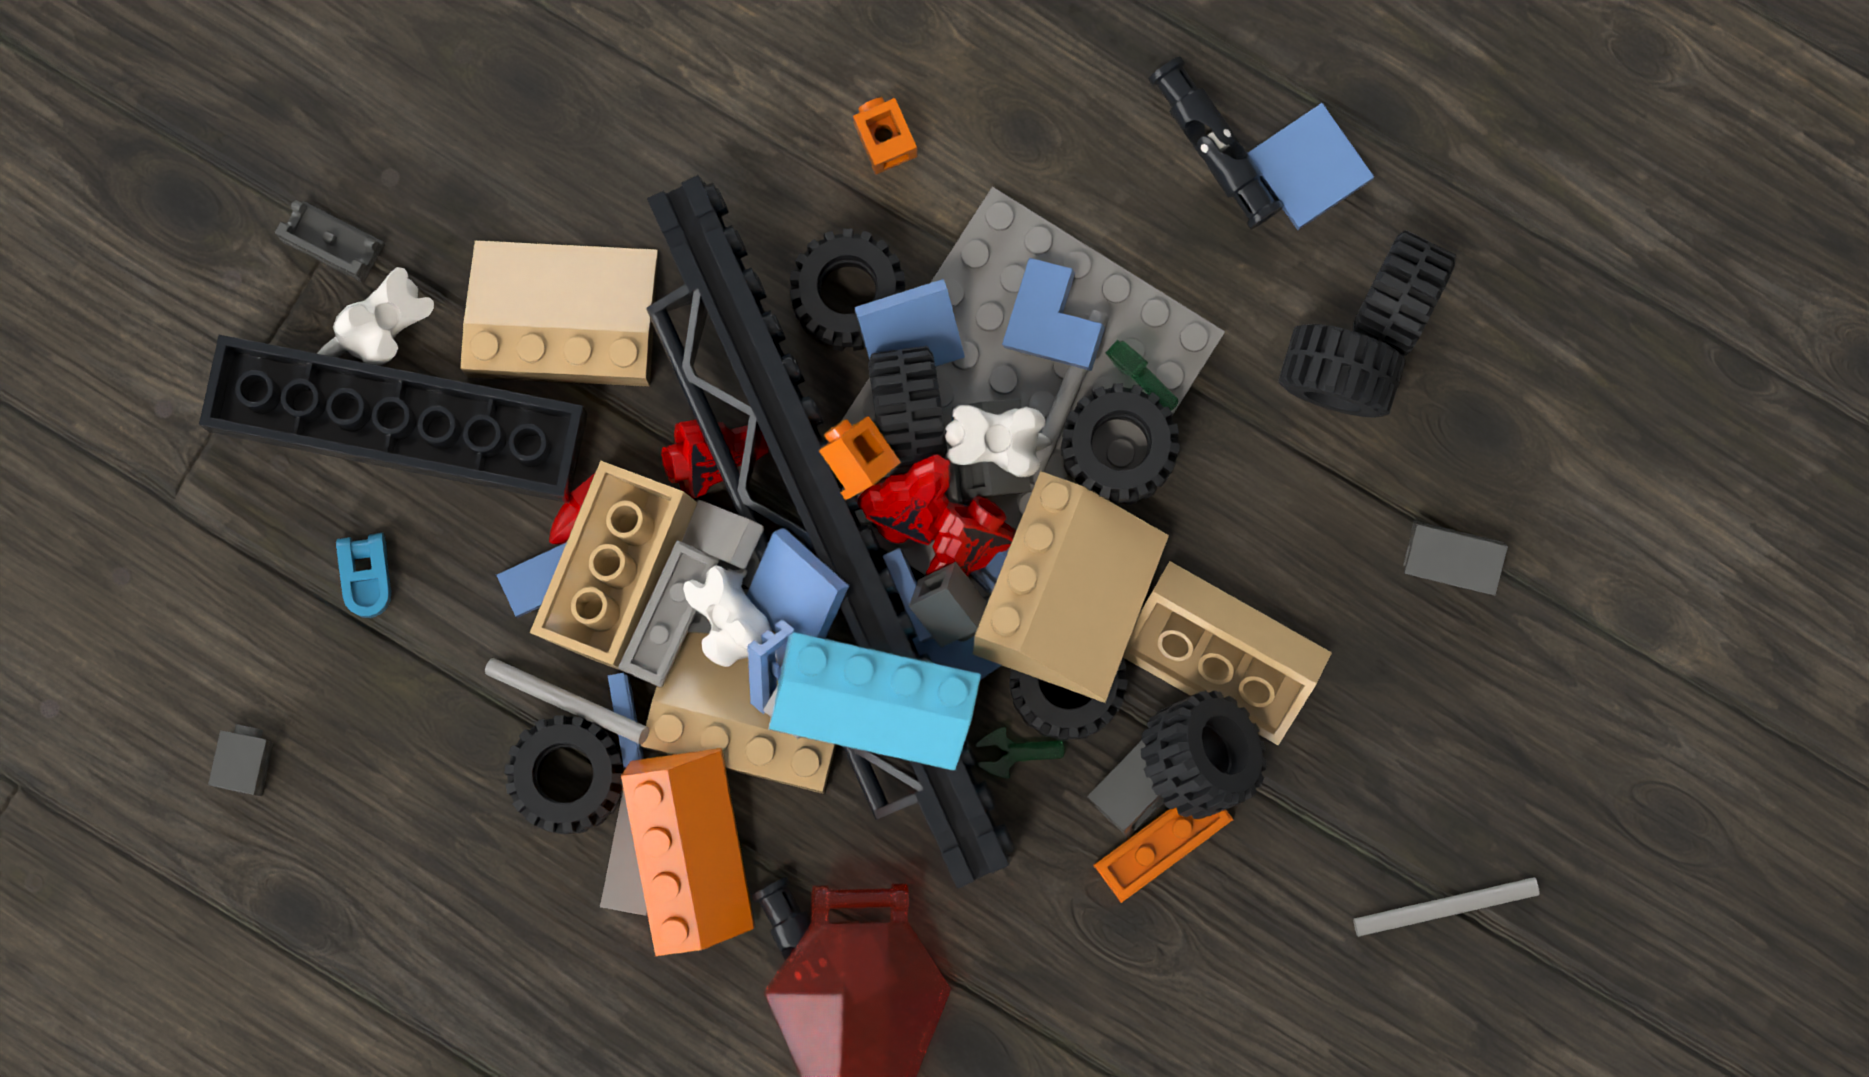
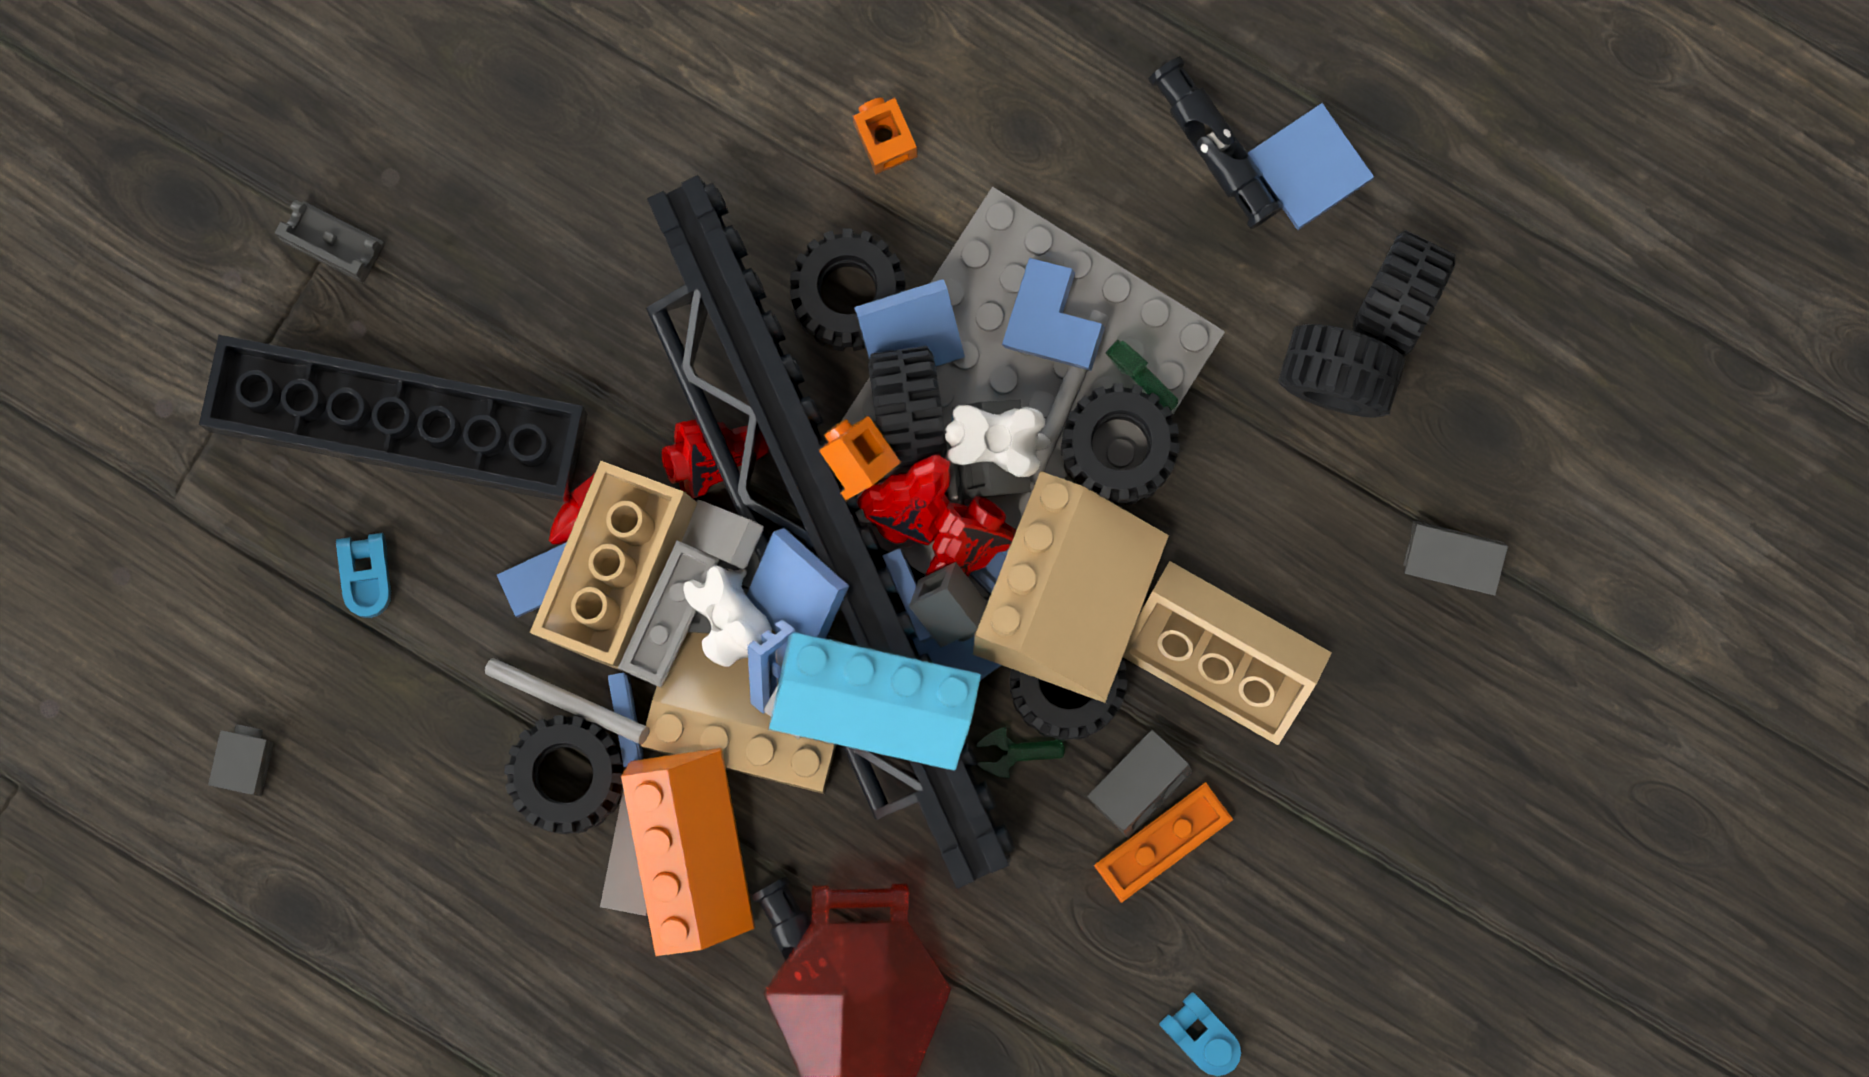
white animal [317,267,434,366] -> none
tan slope [460,241,658,386] -> none
black tyre [1141,691,1267,819] -> none
light grey bar [1353,877,1539,937] -> none
none -> dark azure plate [1159,992,1241,1076]

